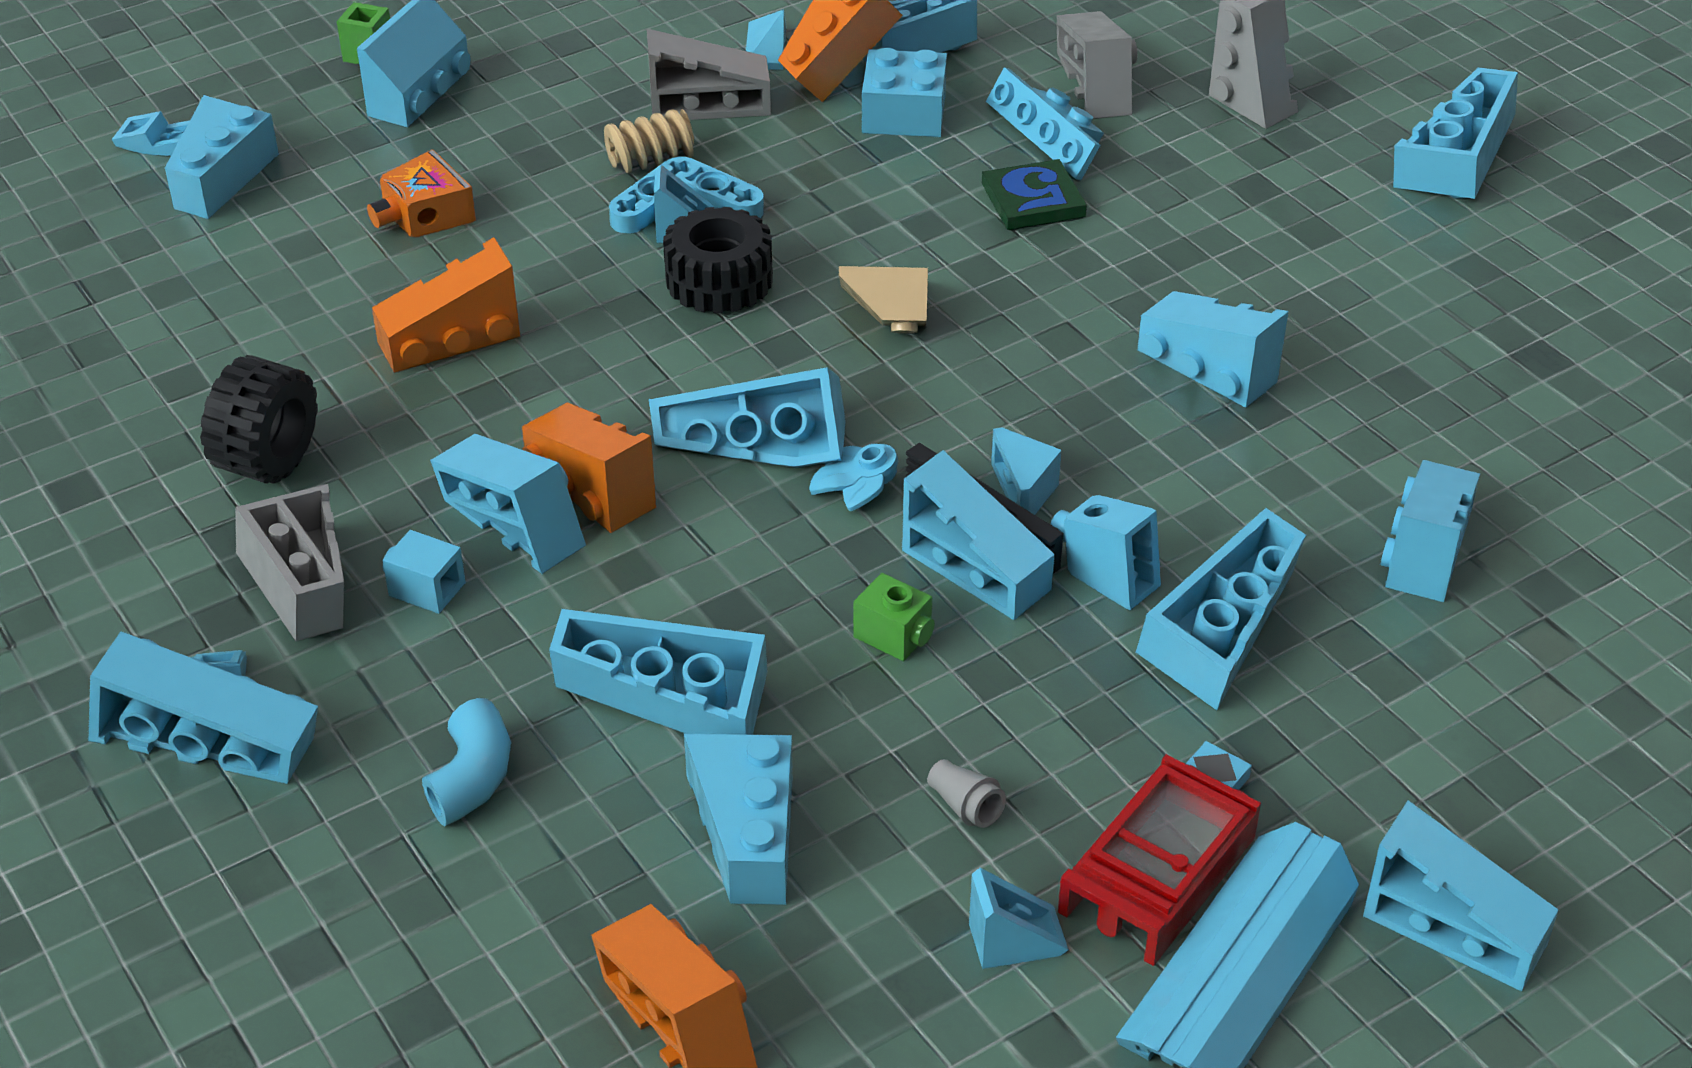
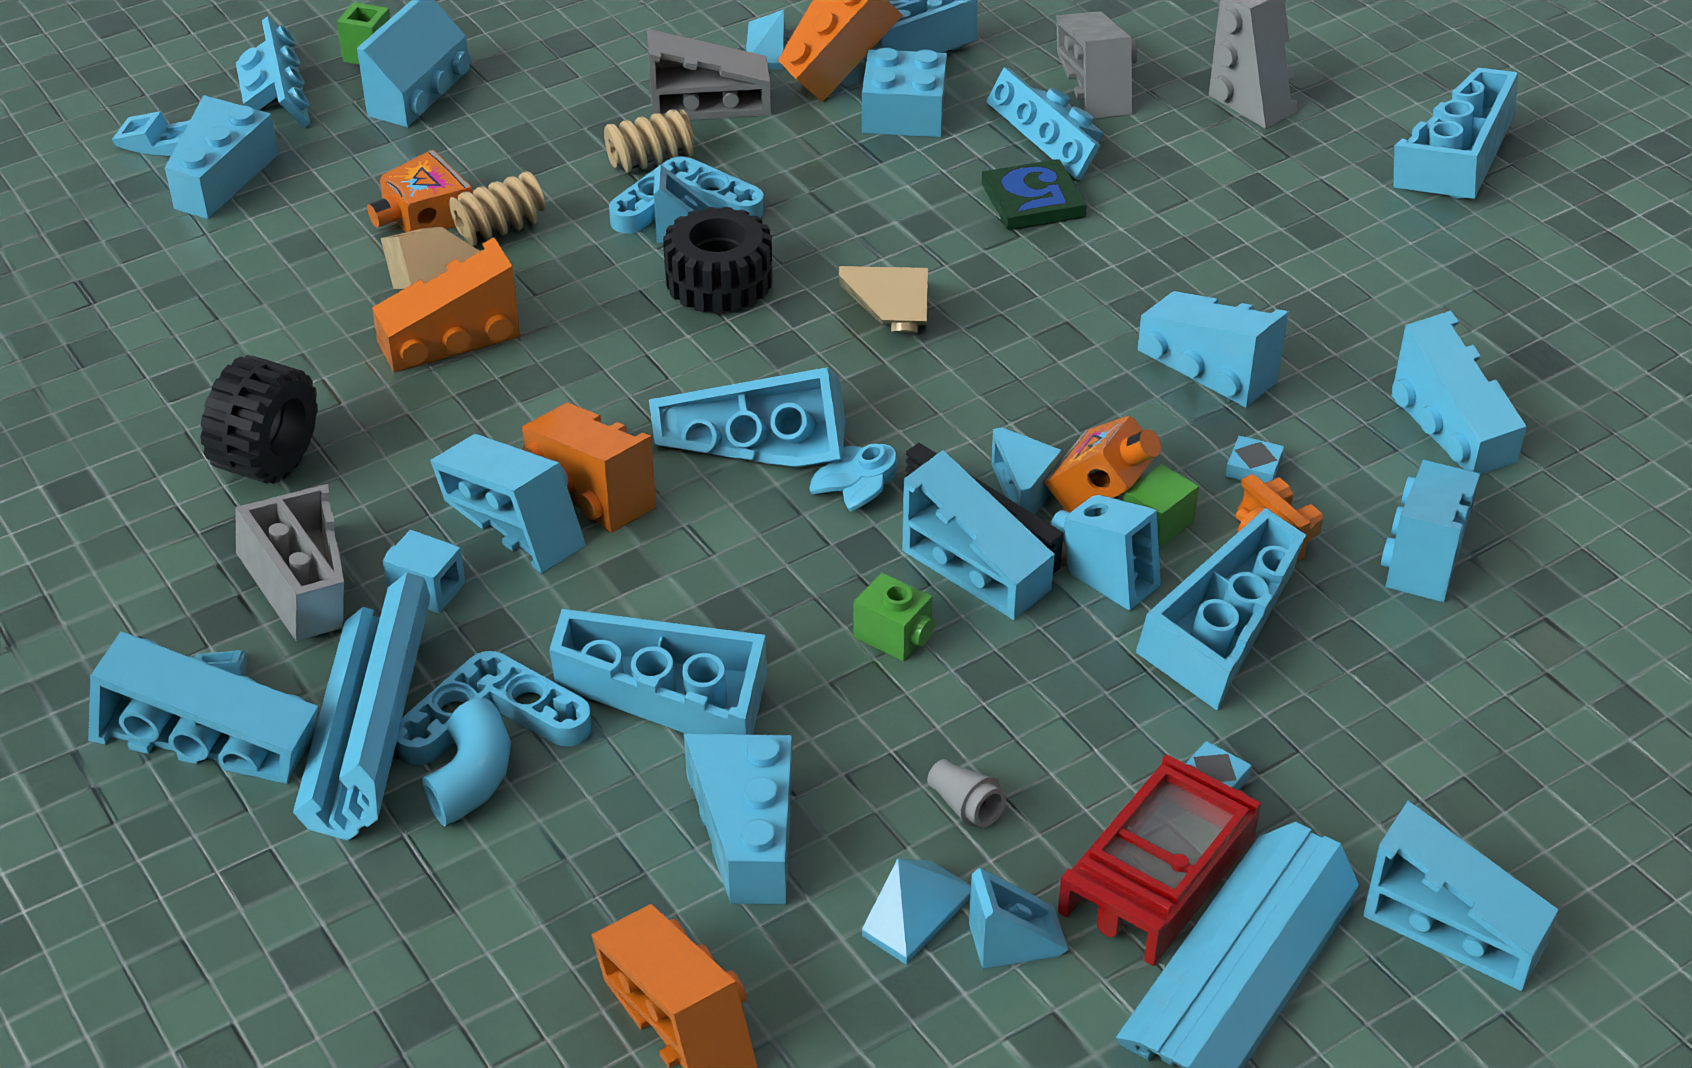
none -> medium azure bracket [236,16,311,128]
none -> medium azure piece [293,573,431,841]
none -> tan slope [381,227,480,289]
none -> medium azure beam [396,651,592,765]
none -> tan piece [449,171,545,246]
none -> medium azure slope [862,859,971,965]
none -> orange torso [1044,415,1161,513]
none -> bright green brick [1123,464,1199,548]
none -> medium azure tile [1225,436,1284,483]
none -> orange hips [1235,474,1324,561]
none -> medium azure wedge [1391,311,1527,475]

